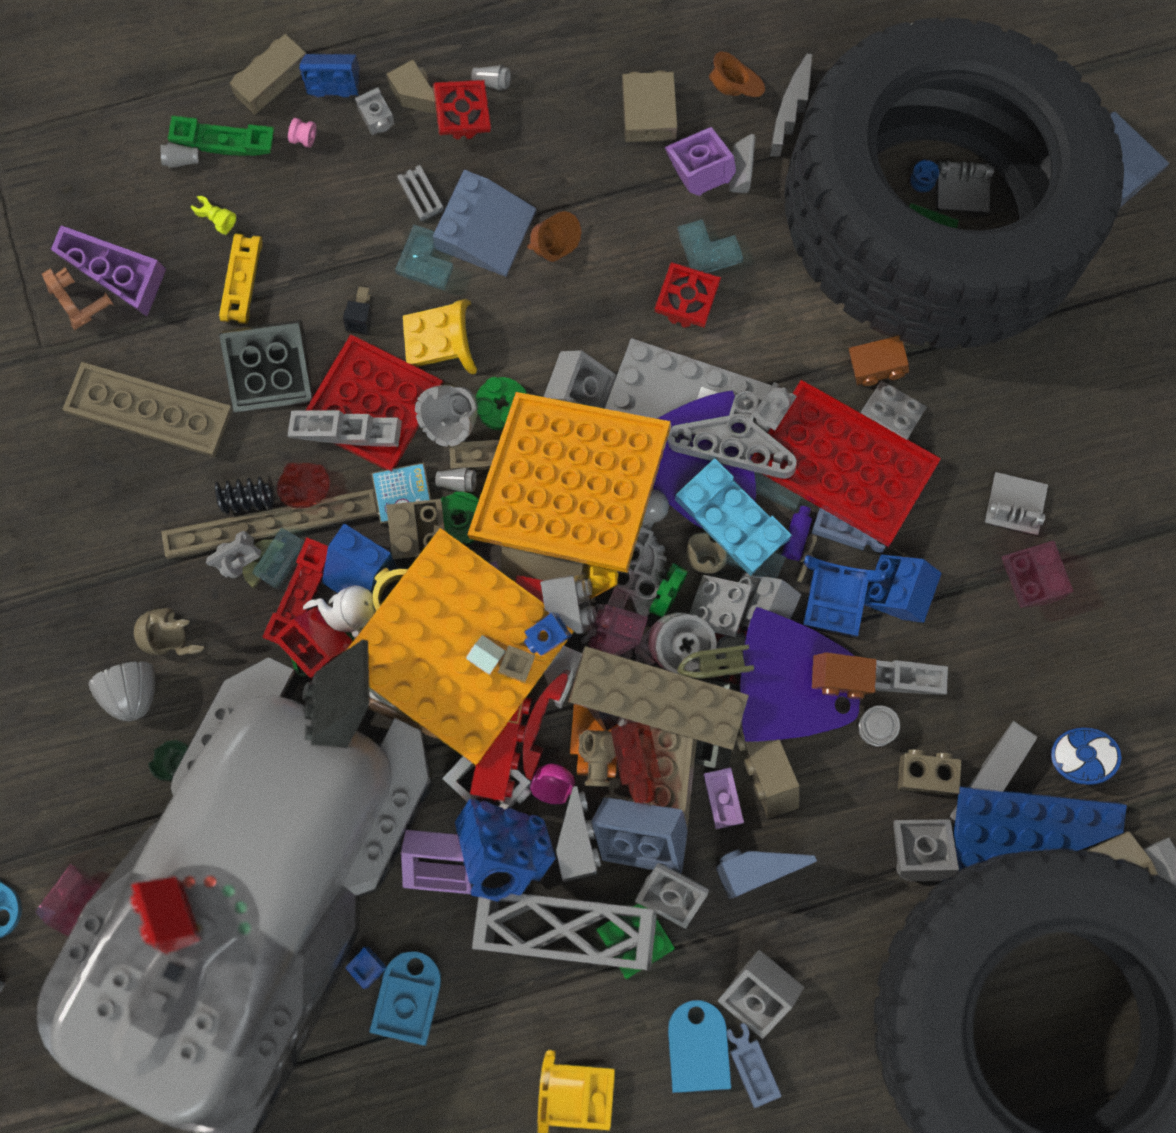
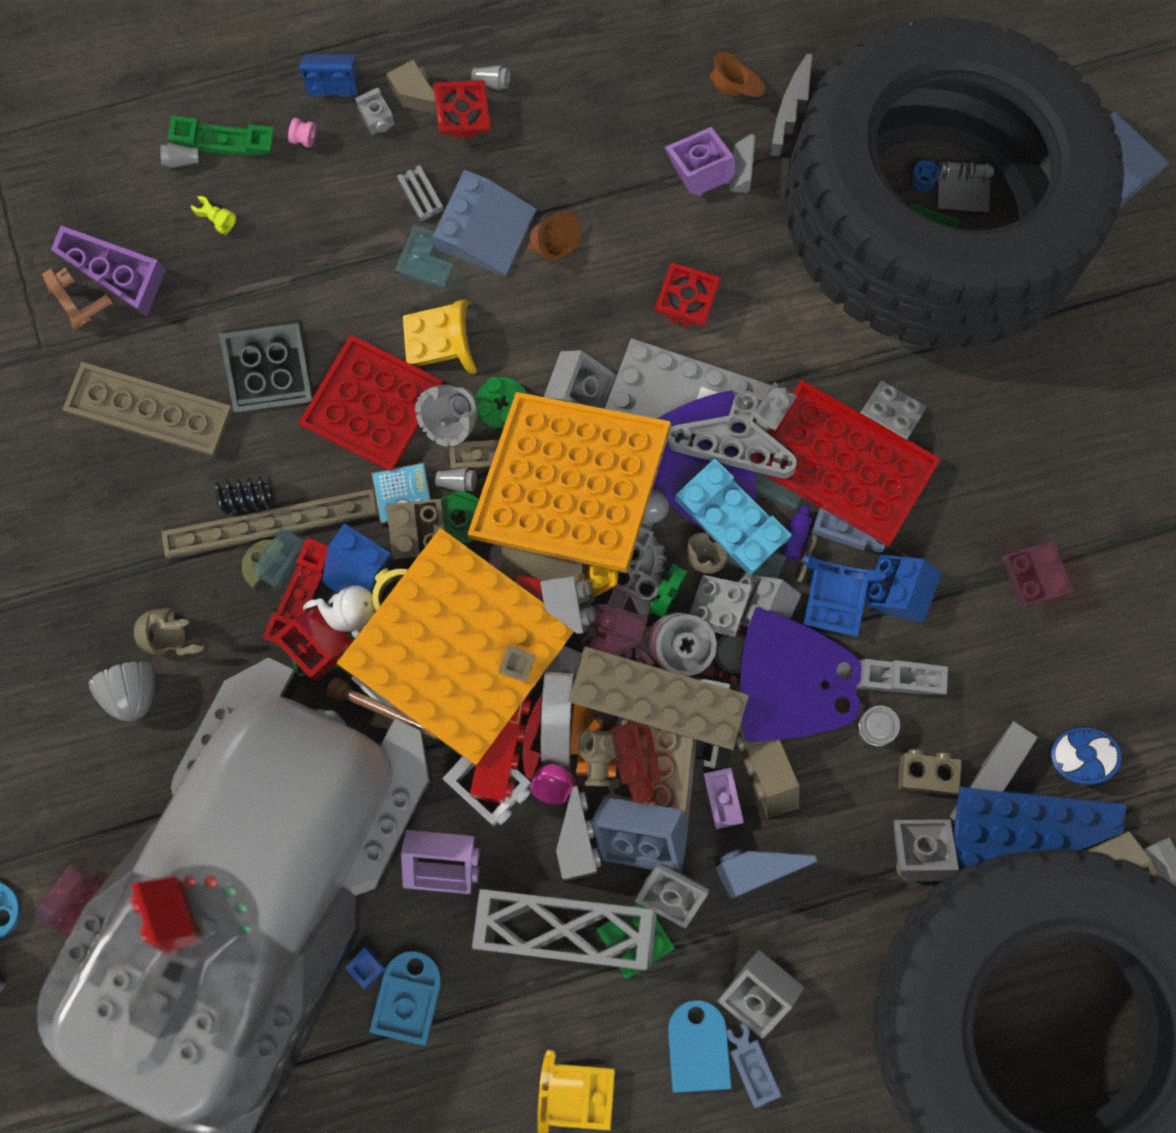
clear green hair [148,740,189,782] -> none
light grey hips [206,531,261,578] -> none
yellow plate [220,234,262,324] -> none
dark tan brick [230,34,306,114] -> none
clear red dish [277,463,330,509] -> none
light grey slope [288,410,402,447] -> none
pearl dark grey slope [303,639,370,748] -> none
black piece [343,286,372,335] -> none
blue piece [455,799,555,902] -> none
light aqua slope [466,635,506,675] -> none
blue brick [524,612,572,656] -> none
dark tan brick [622,71,677,142] -> none
olive piece [677,645,754,678] -> none
clear light blue plate [678,219,743,273] -> none
dark orange brick [812,652,877,699] -> none
dark orange brick [849,336,909,386] -> none
light grey hinge [985,472,1048,536] -> none
none -> light grey slope [541,672,573,771]

